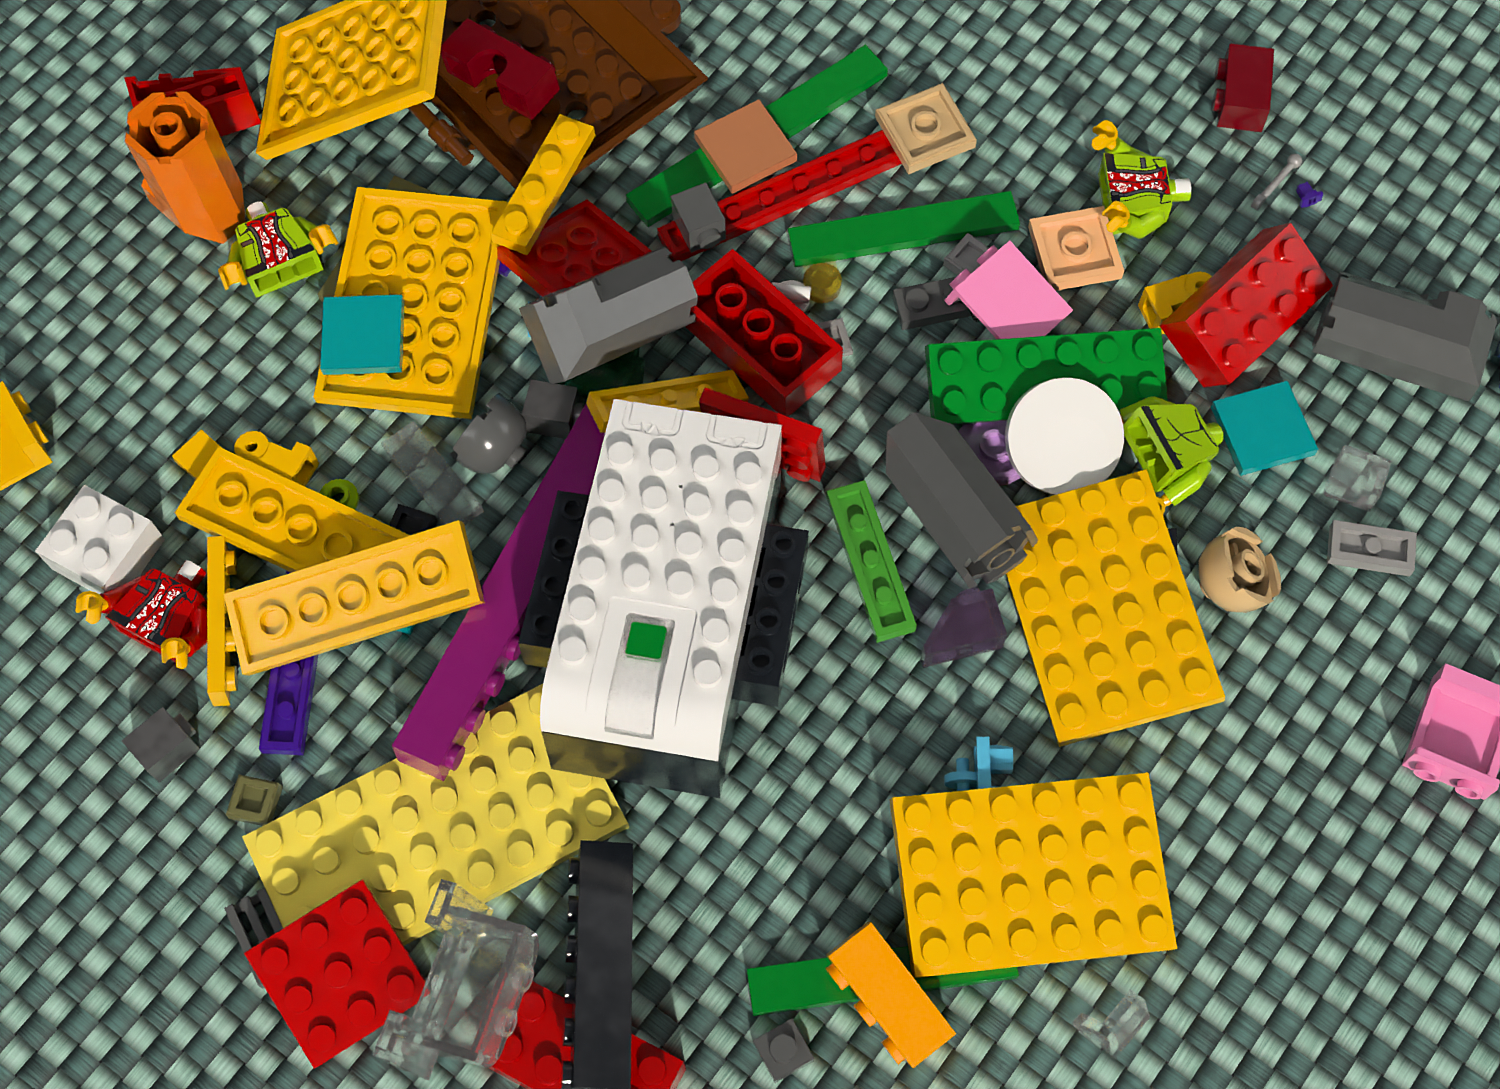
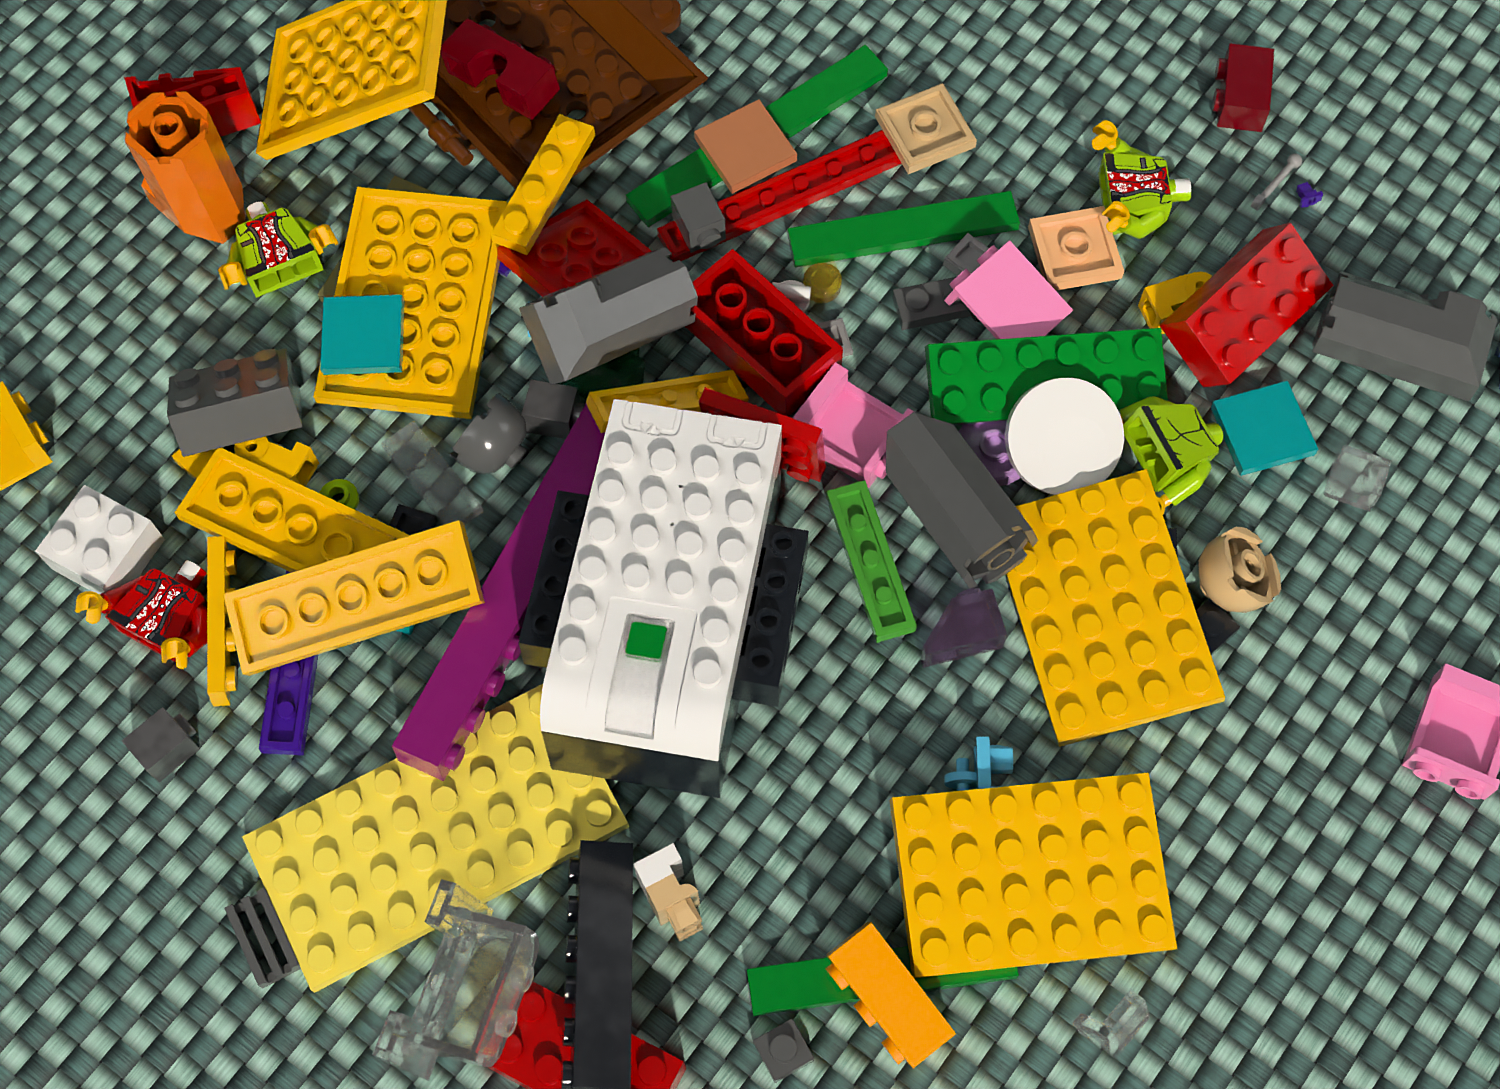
olive tile [226,774,283,826] -> none
red plate [244,879,432,1069] -> none
light grey plate [1327,520,1417,577] -> none
none -> dark grey brick [167,348,303,457]
none -> tan hips [633,843,703,942]
none -> bright pink panel [793,362,914,488]
none -> black plate [1196,598,1240,656]

